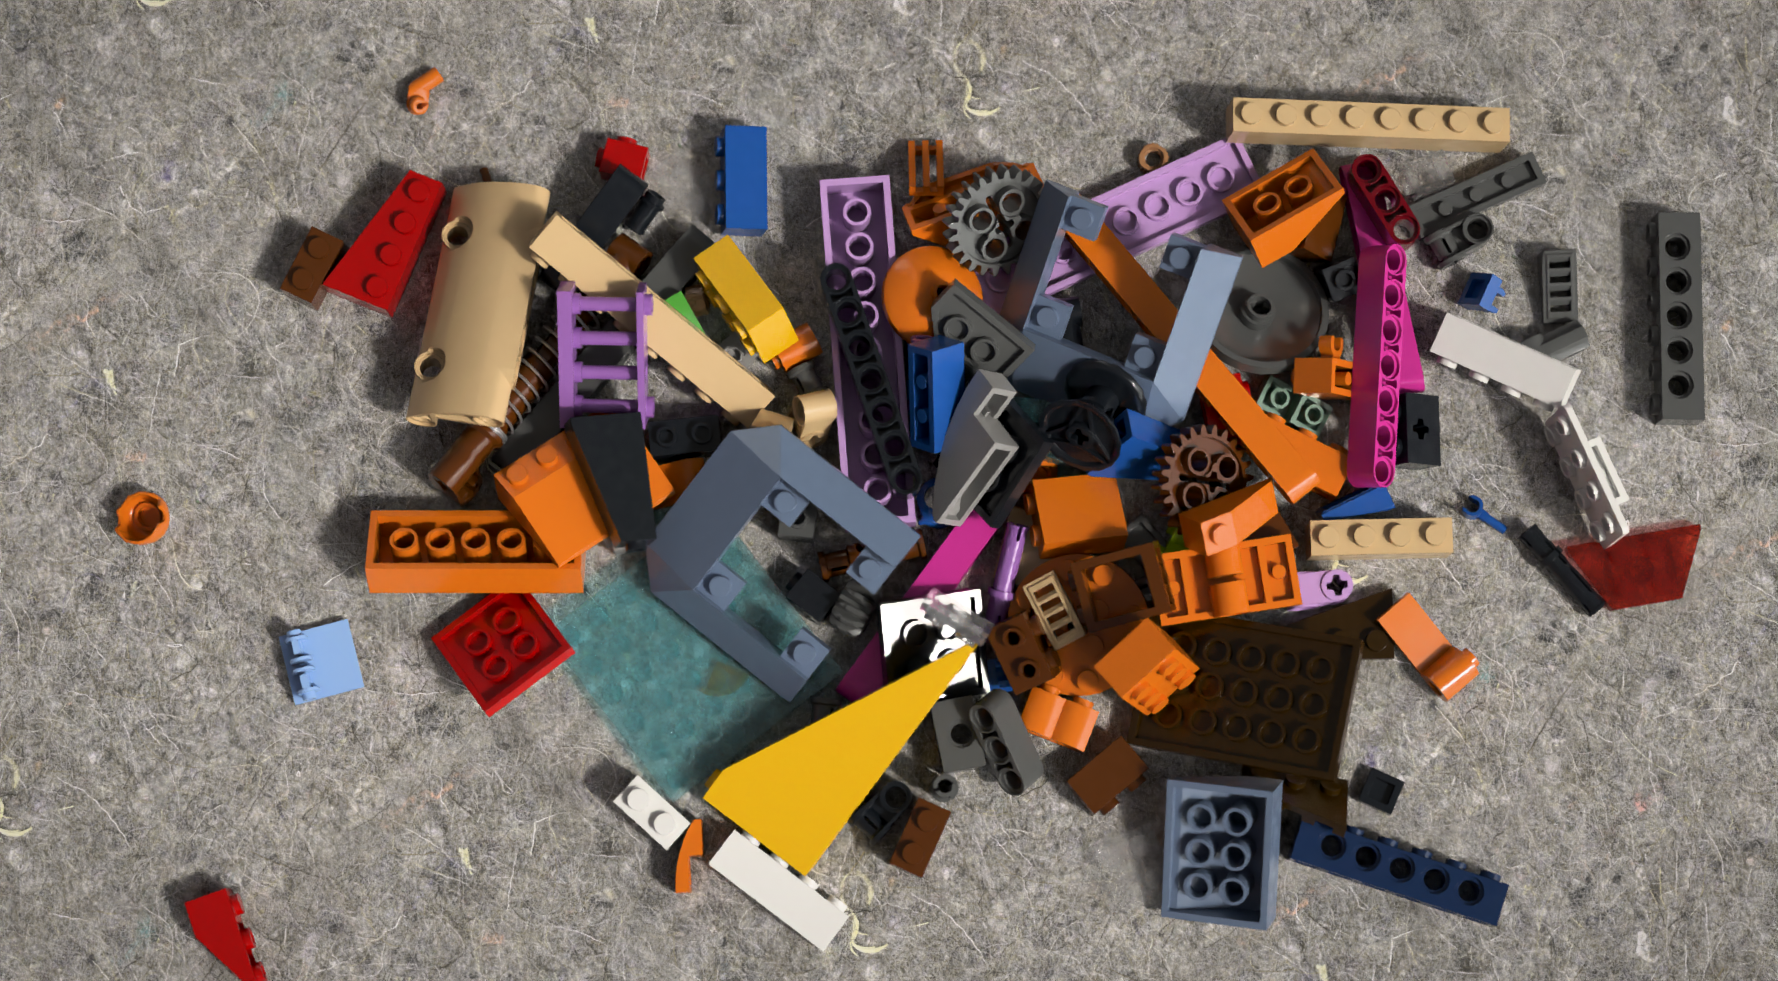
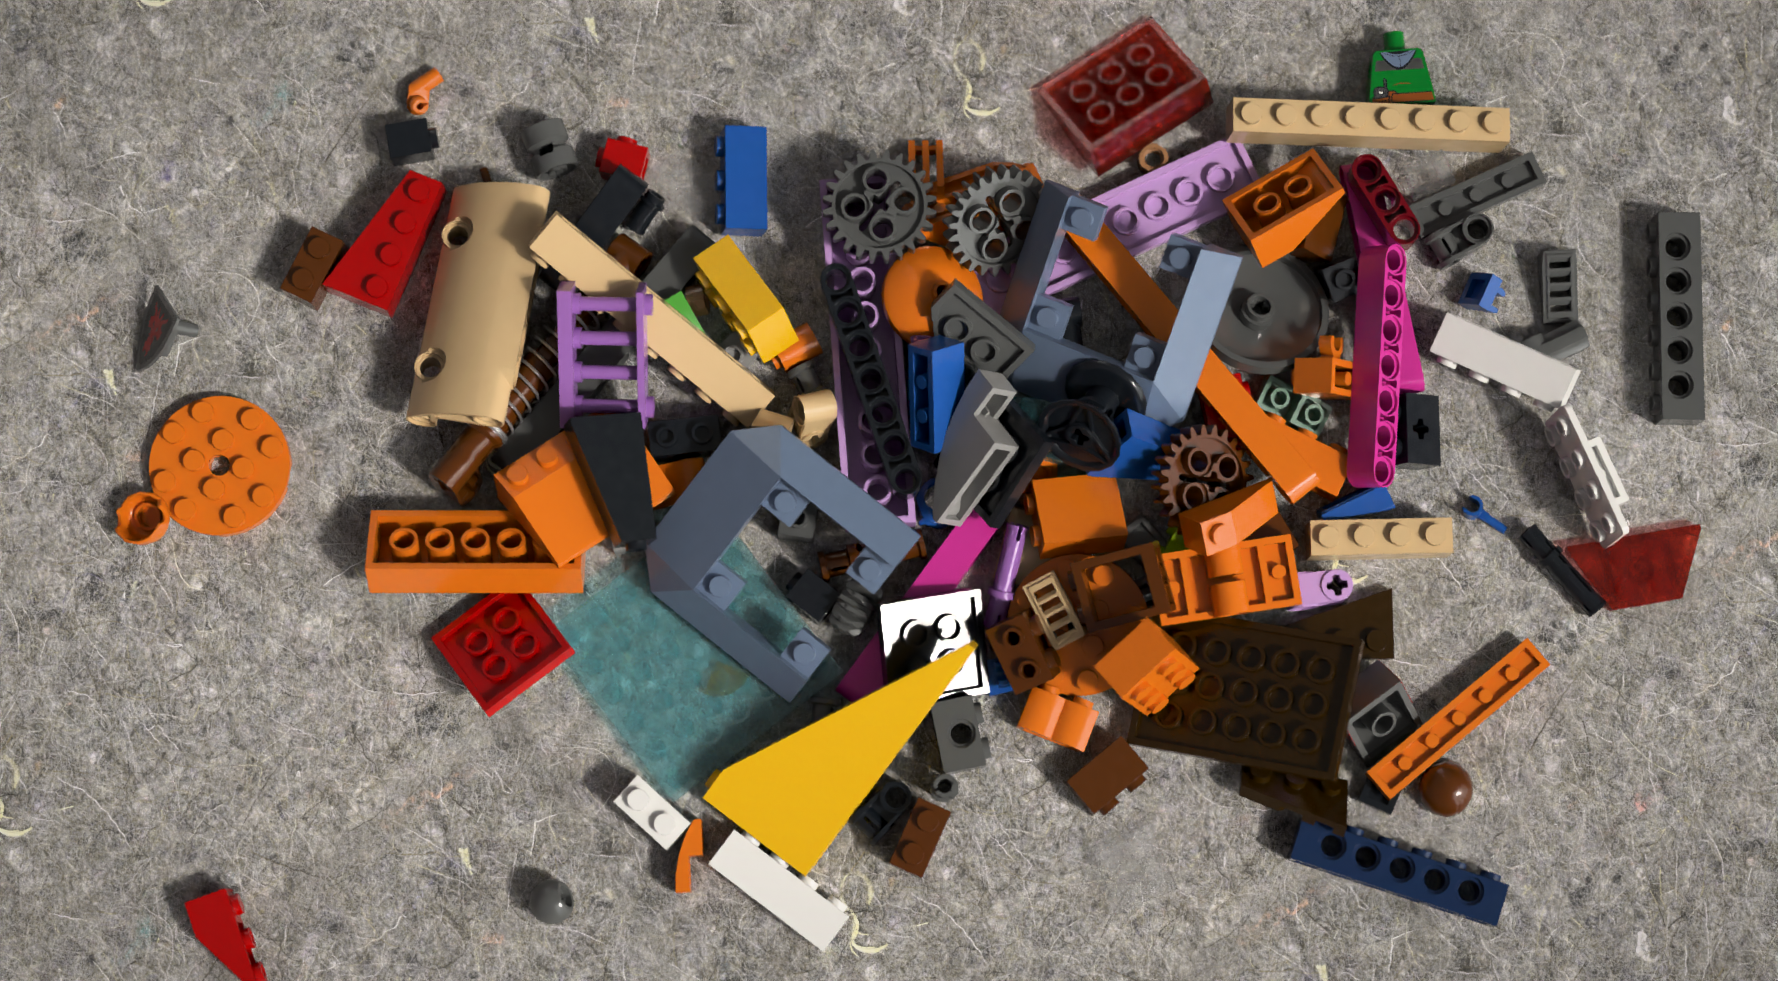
light blue hinge [279,619,365,705] -> none
clear plate [919,587,995,647] -> none
dark grey beam [969,688,1044,796] -> none
sand blue slope [1161,776,1283,931] -> none
orange door [1376,592,1479,702] -> none
none -> shield [136,285,199,372]
none -> orange plate [149,396,292,537]
none -> black brick [385,118,440,166]
none -> dark grey wheel [520,118,579,181]
none -> dark grey piece [529,879,574,925]
none -> dark grey gear [822,149,937,264]
none -> clear red slope [1036,16,1214,177]
none -> dark grey slope [1345,659,1423,768]
none -> torso [1365,31,1436,105]
none -> orange plate [1365,638,1551,801]
none -> reddish brown hair [1418,760,1473,817]

